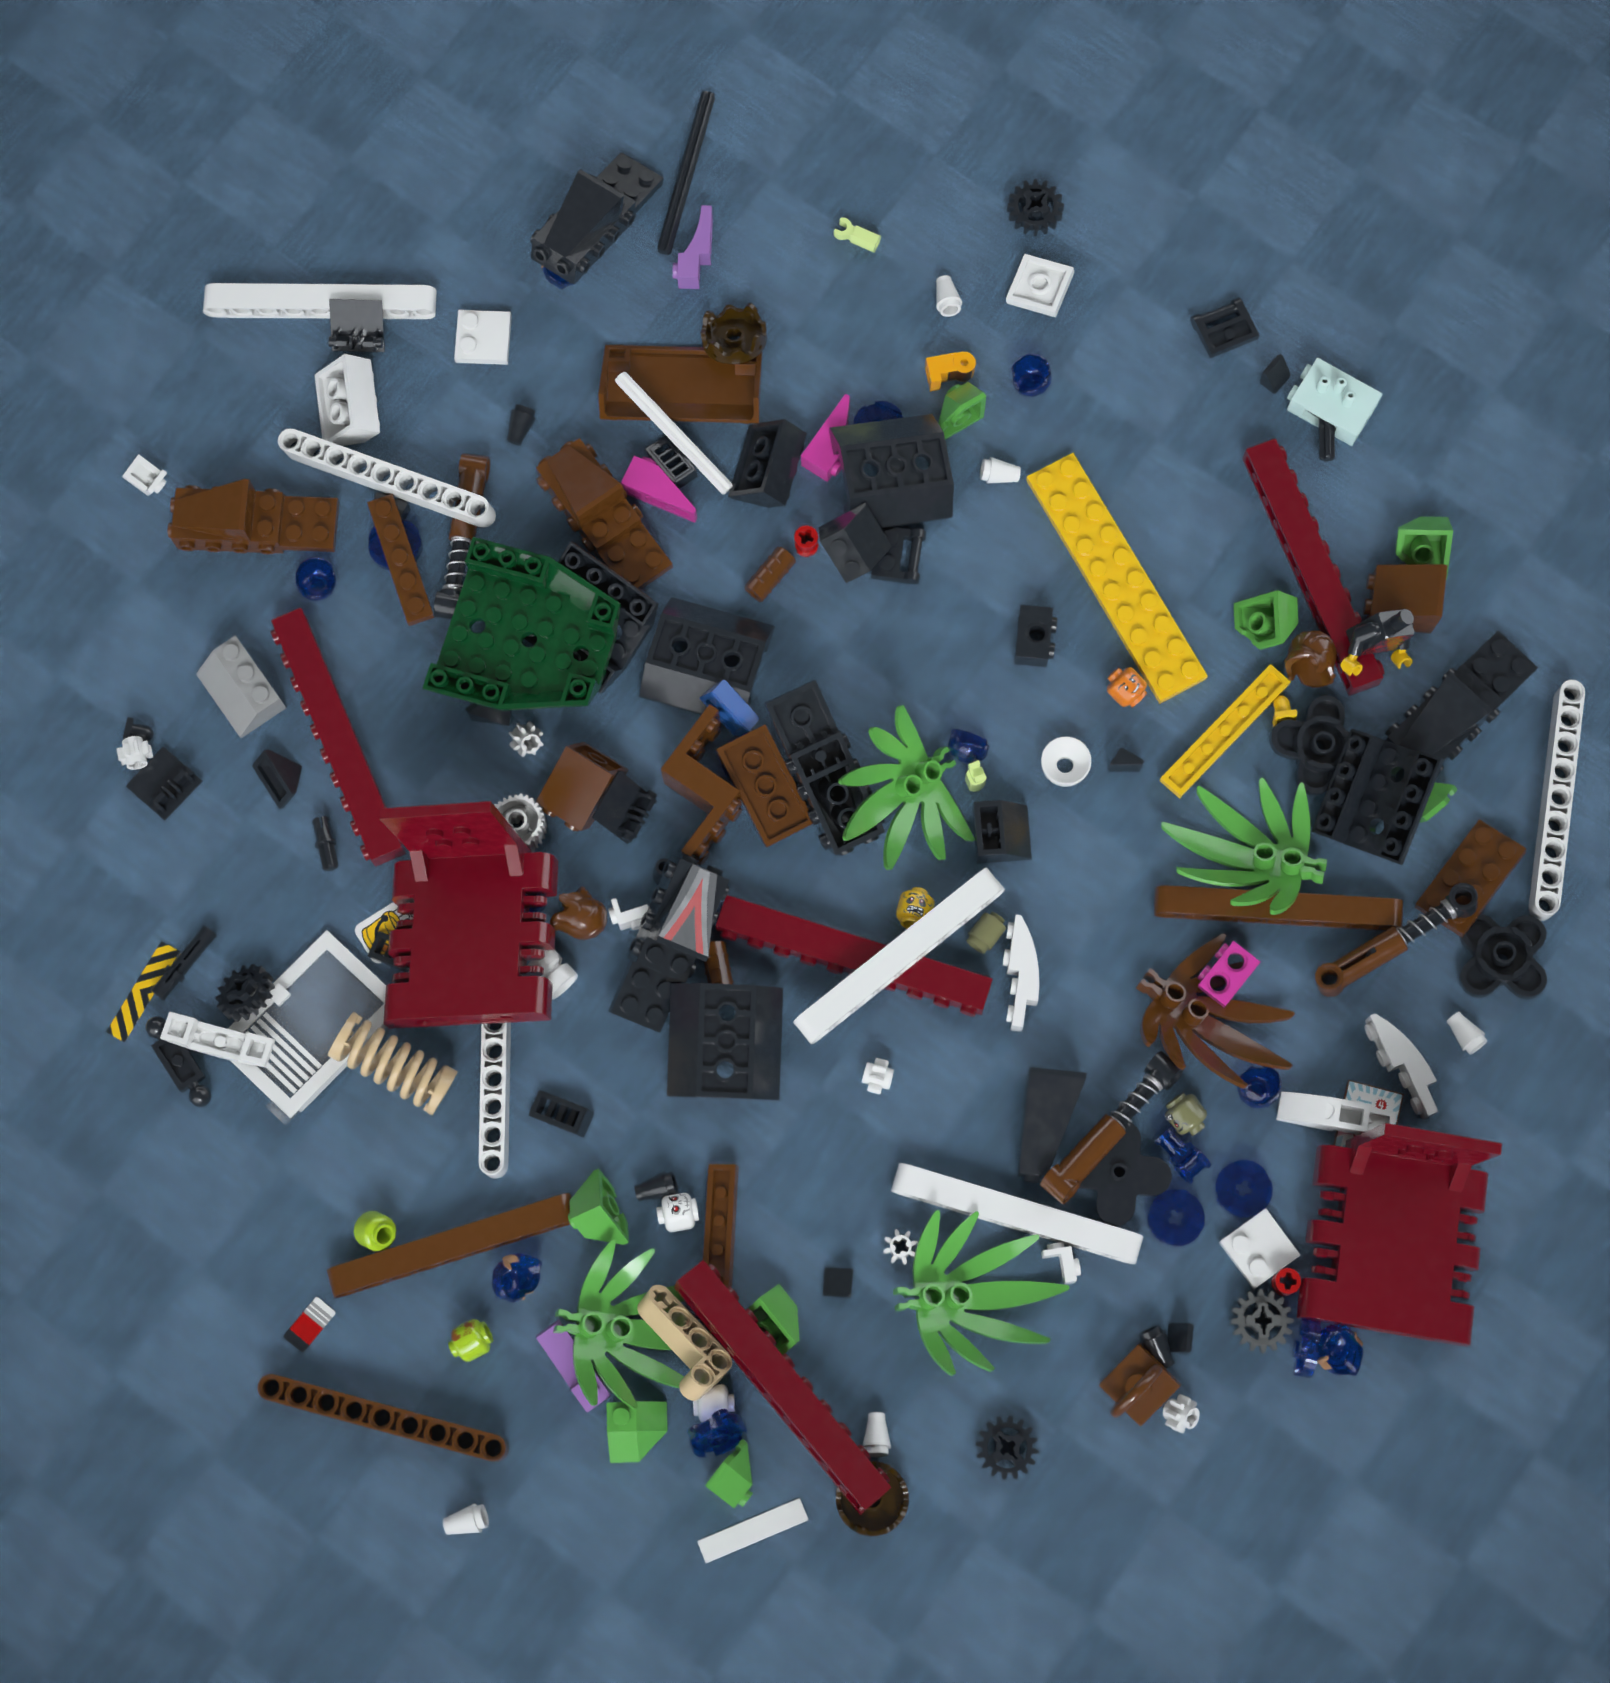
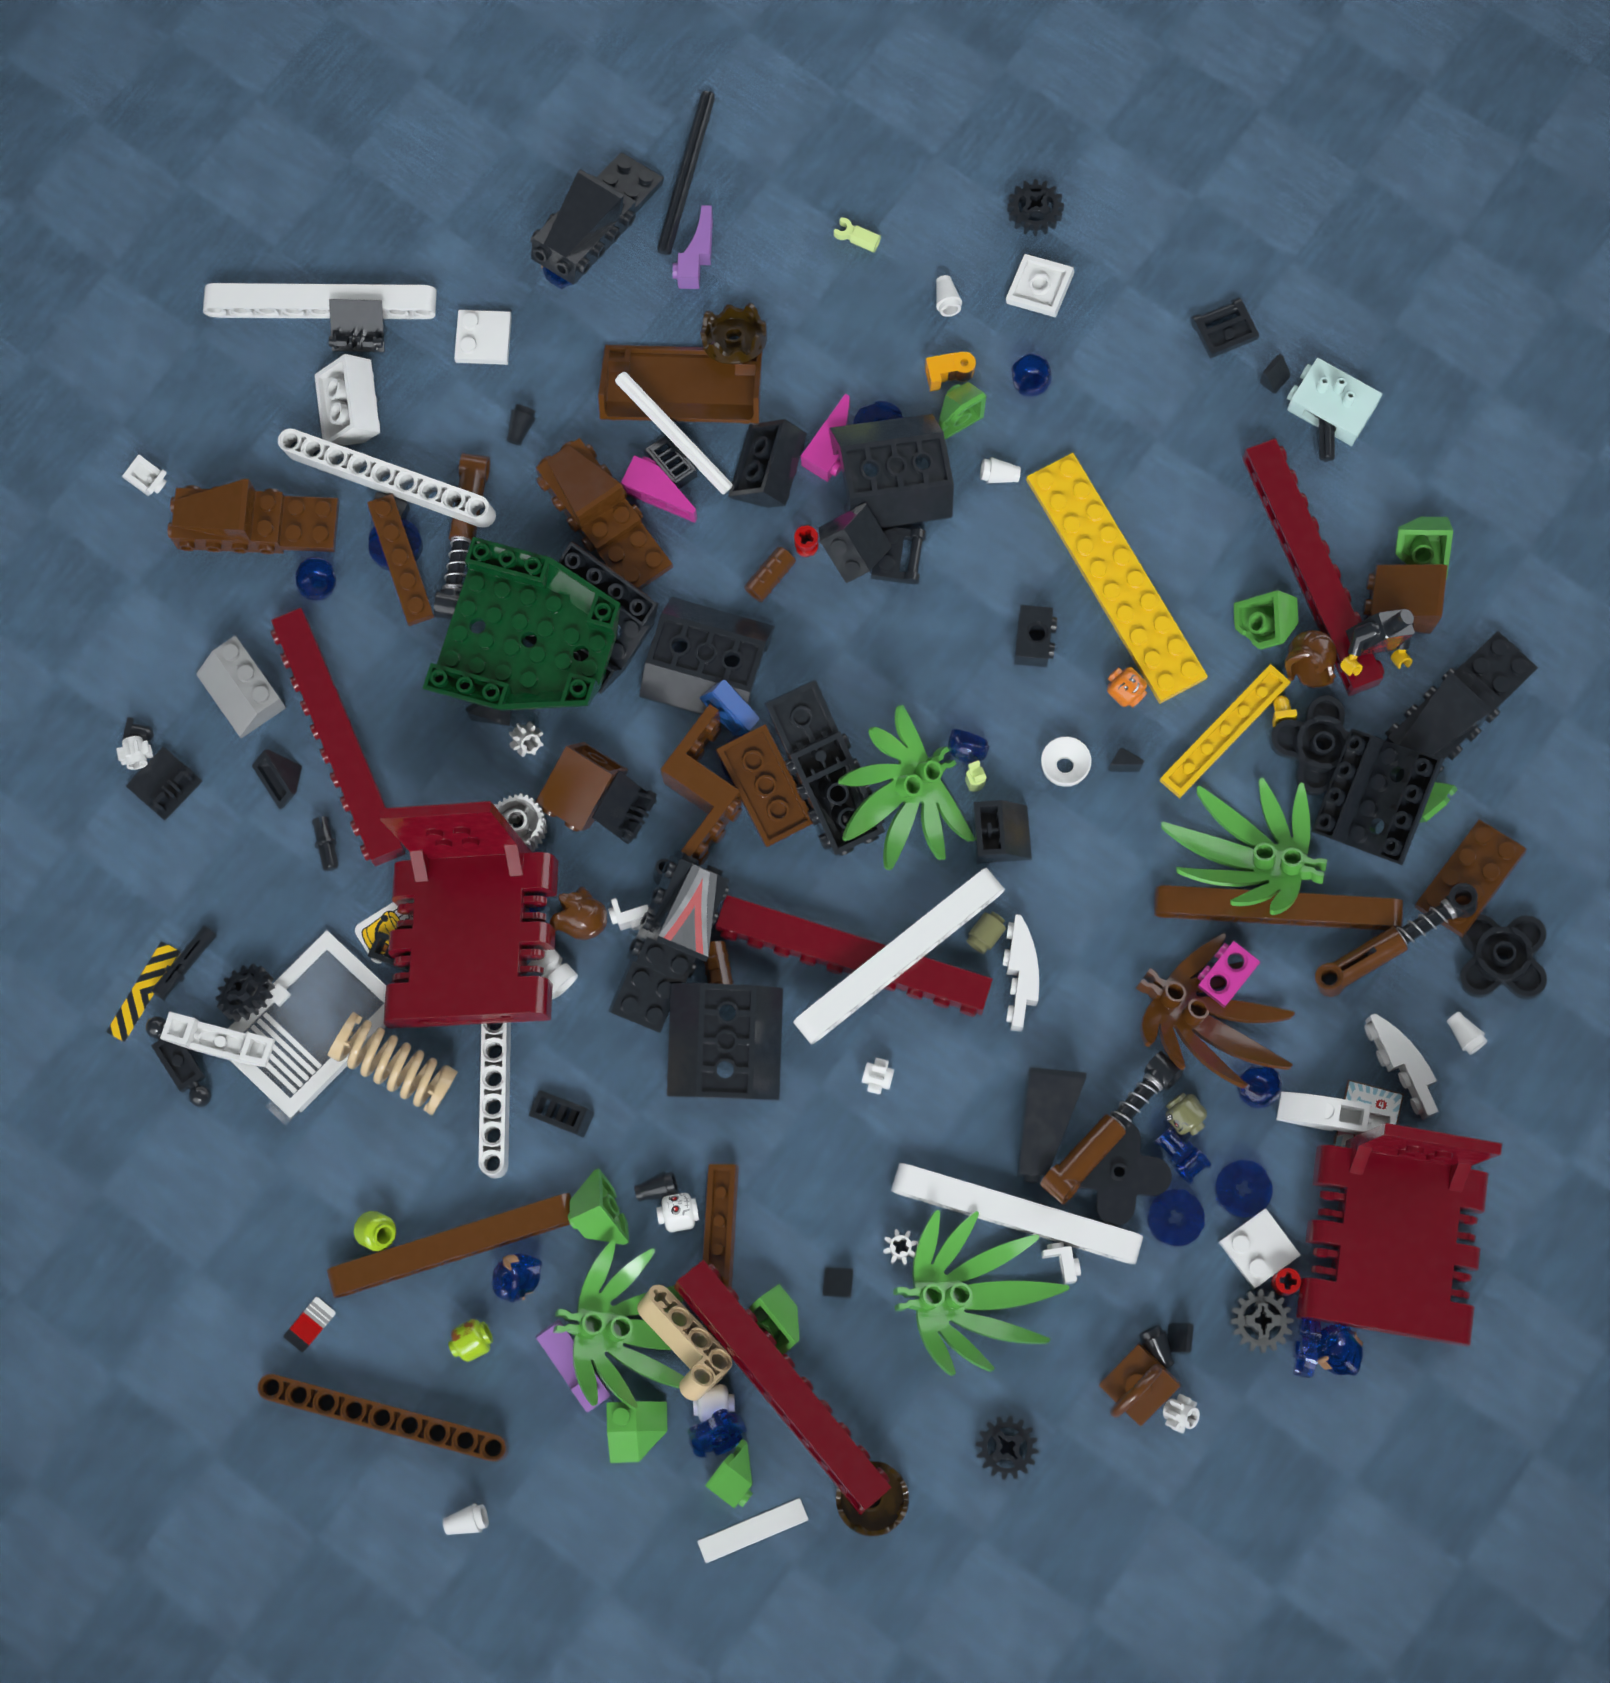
white cone [863,1412,891,1457] -> none
yellow head [896,887,935,929] -> none
white beam [1529,680,1585,921] -> none

